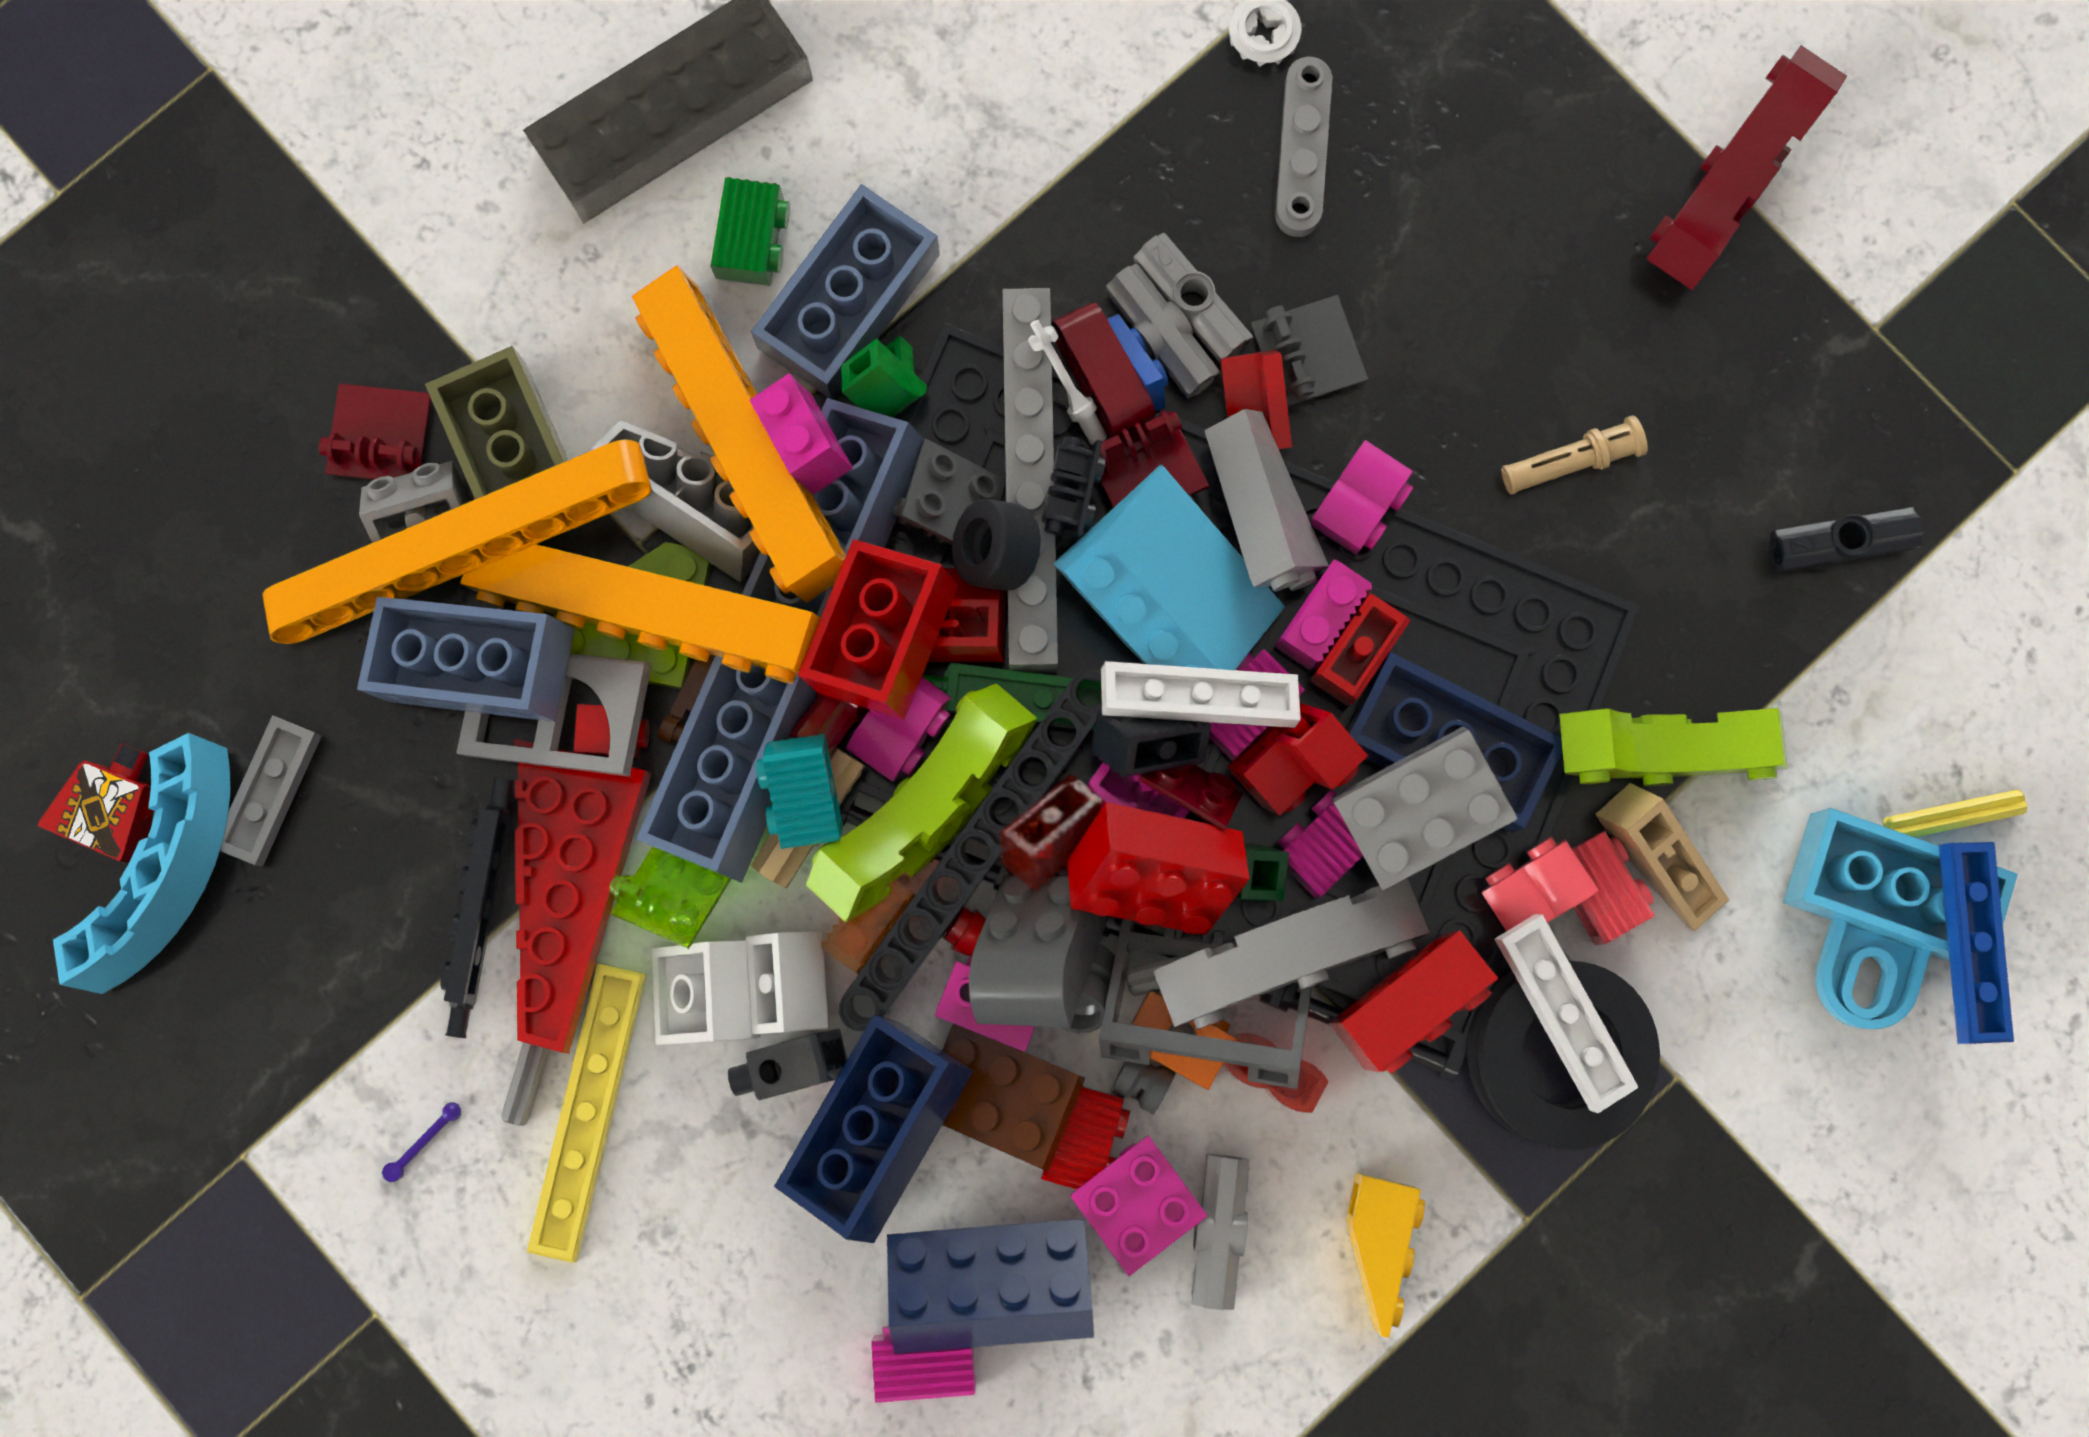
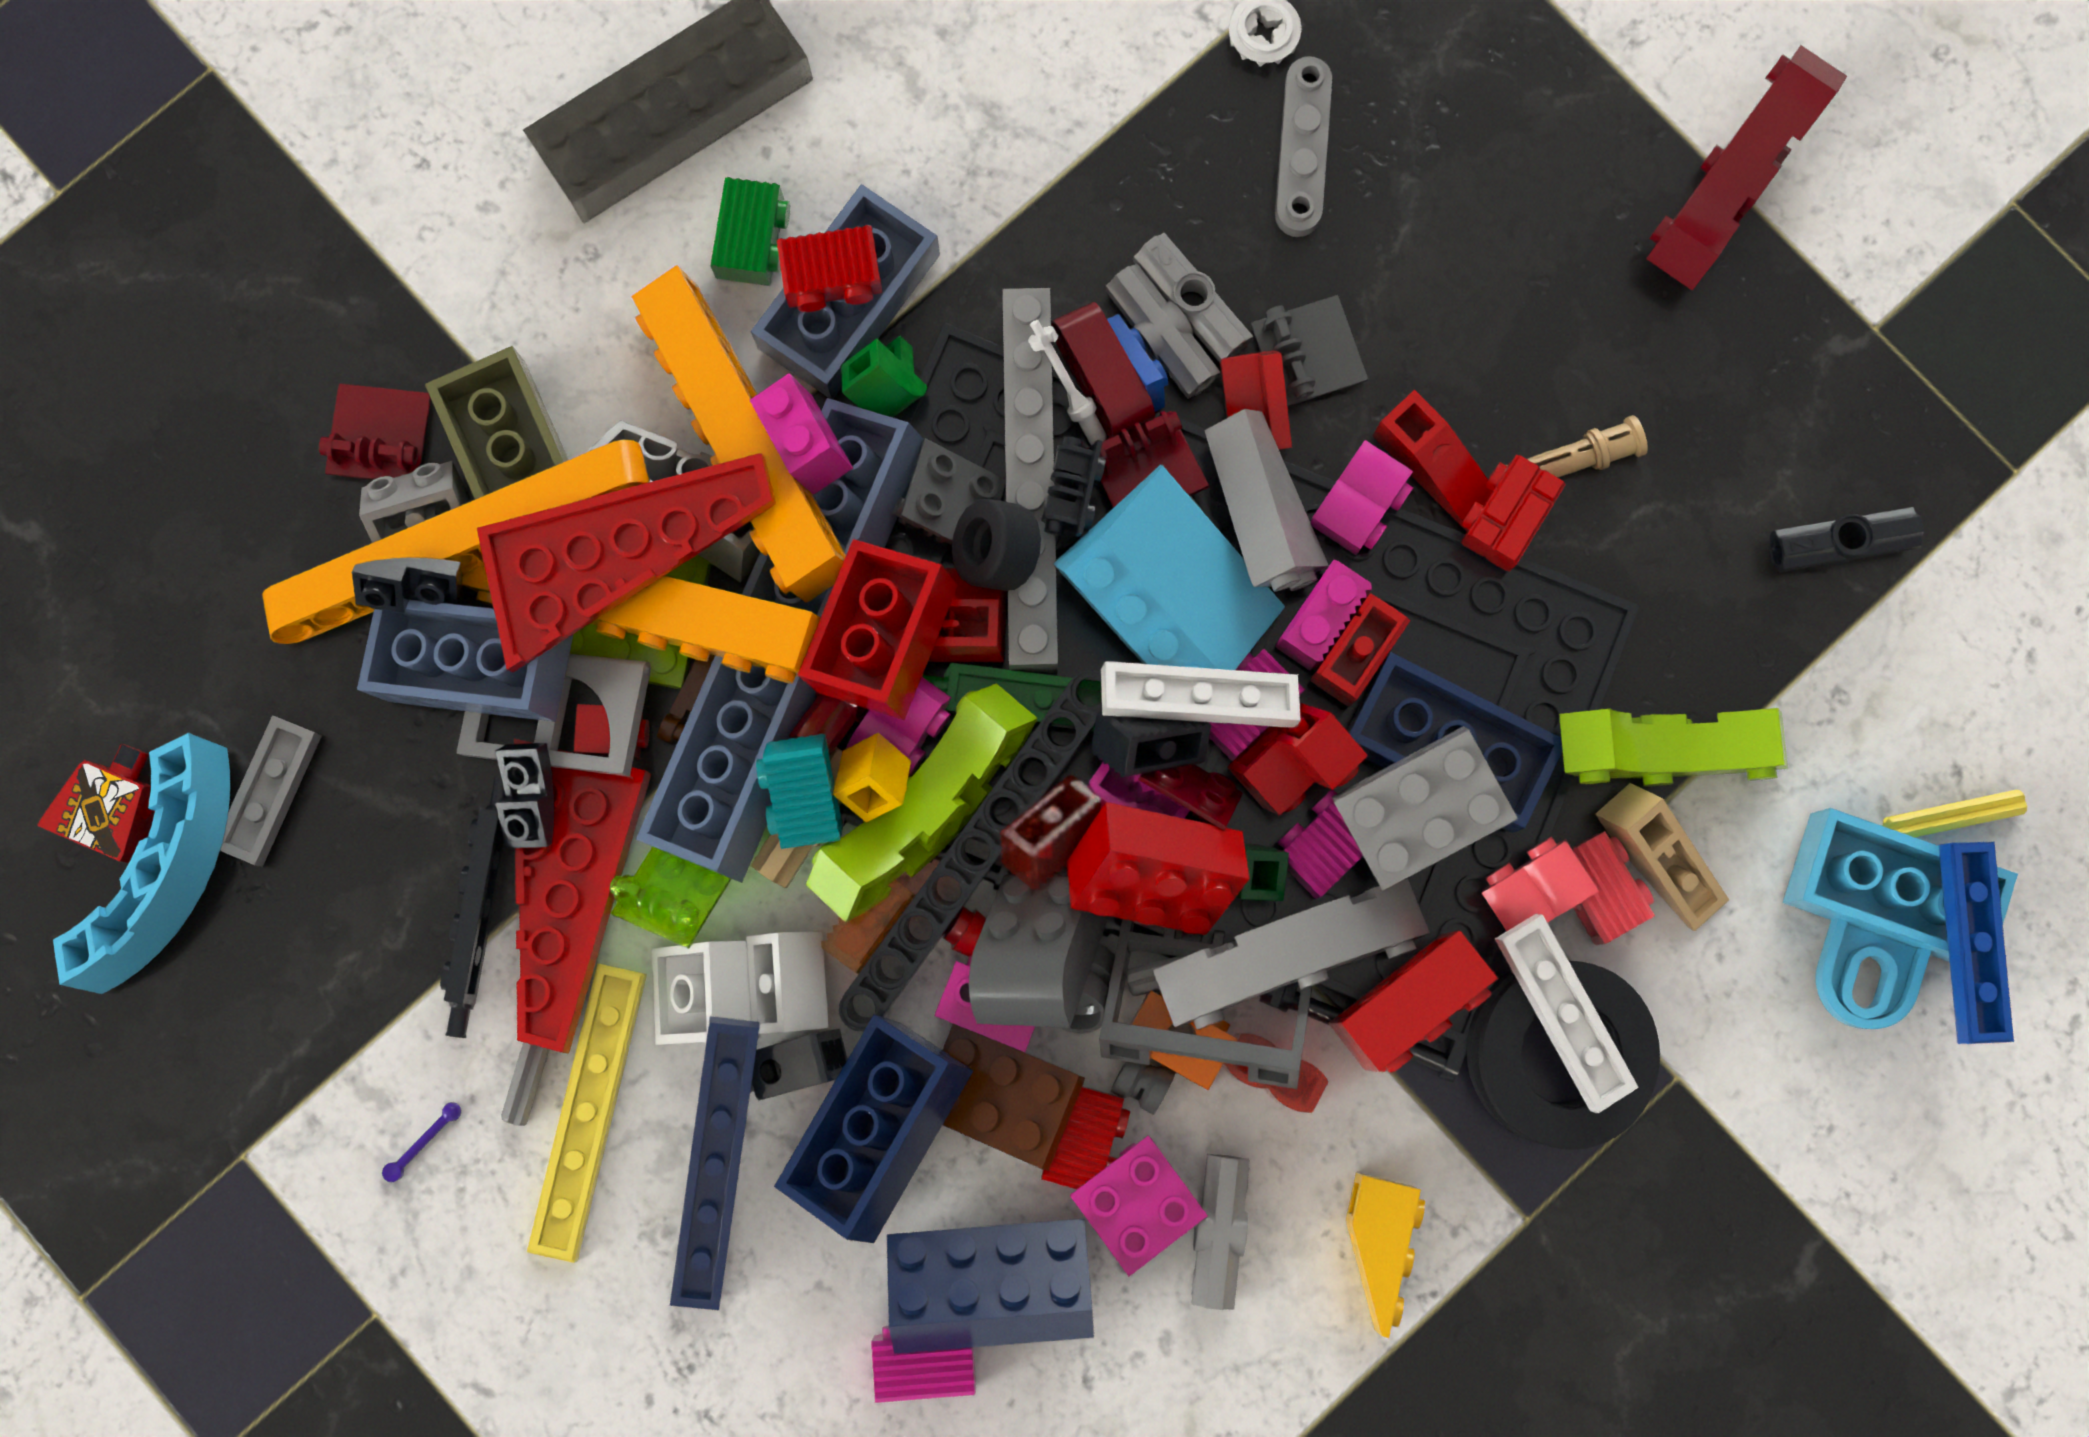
none -> black slope [352,558,463,613]
none -> red wing [477,453,776,673]
none -> black slope [495,743,554,848]
none -> dark blue plate [670,1016,760,1310]
none -> red brick [776,225,883,312]
none -> yellow brick [833,732,911,823]
none -> red slope [1373,390,1492,532]
none -> red brick [1460,455,1566,571]

